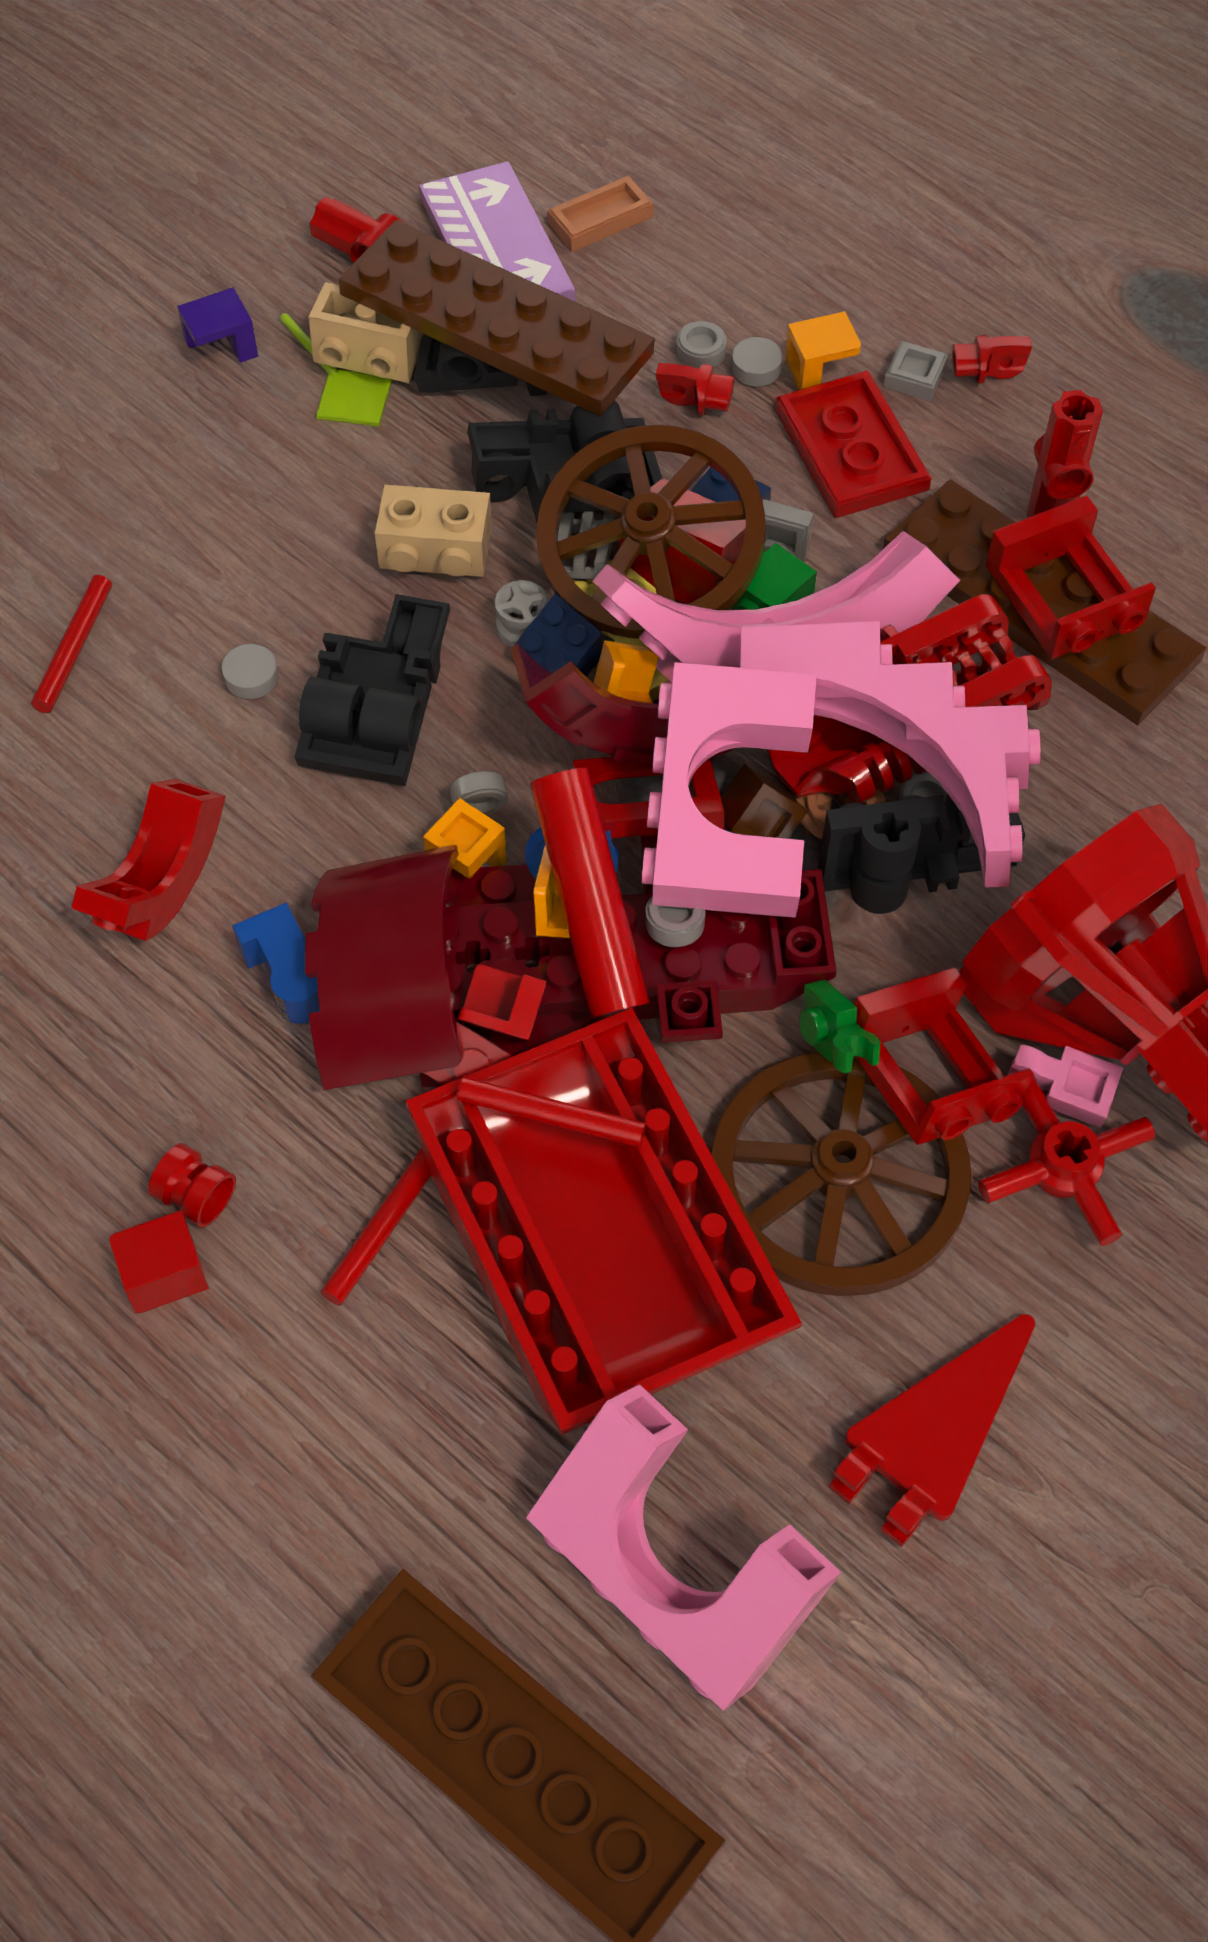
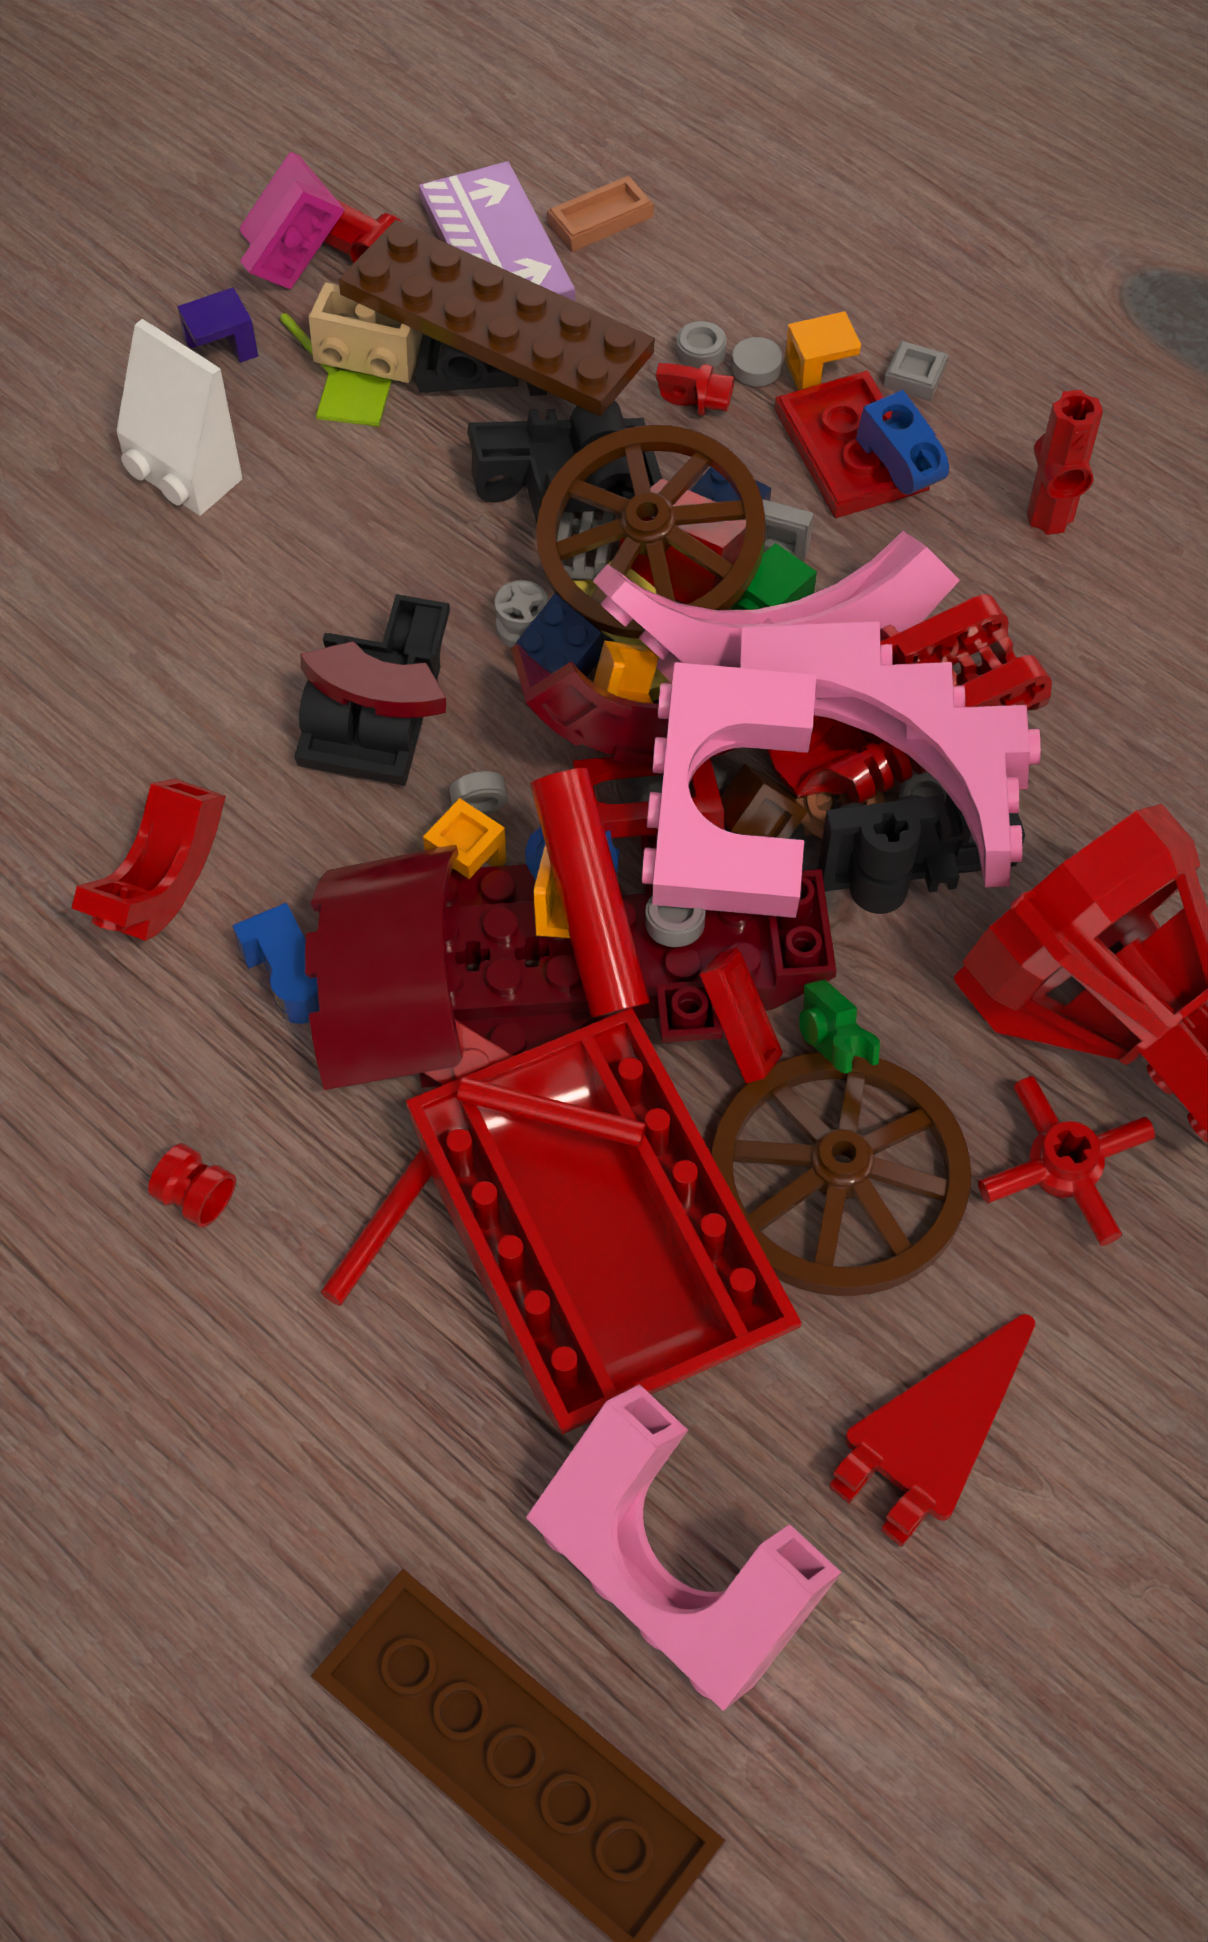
red bar [31,575,112,713] -> none
red panel [109,1210,209,1314] -> none
light grey tile [221,644,279,699] -> none
tan brick [375,484,492,577] -> none
red panel [458,964,547,1042] -> none
red panel [854,967,1035,1145] -> none
reddish brown plate [883,479,1206,726] -> none
red piece [952,334,1032,384] -> none
red panel [986,496,1156,660] -> none
bright pink plate [1007,1045,1124,1128] -> none
none -> white slope [117,319,243,516]
none -> dark pink bracket [240,152,345,290]
none -> dark red tile [300,641,446,718]
none -> red tile [700,948,783,1083]
none -> blue leg [856,390,949,495]

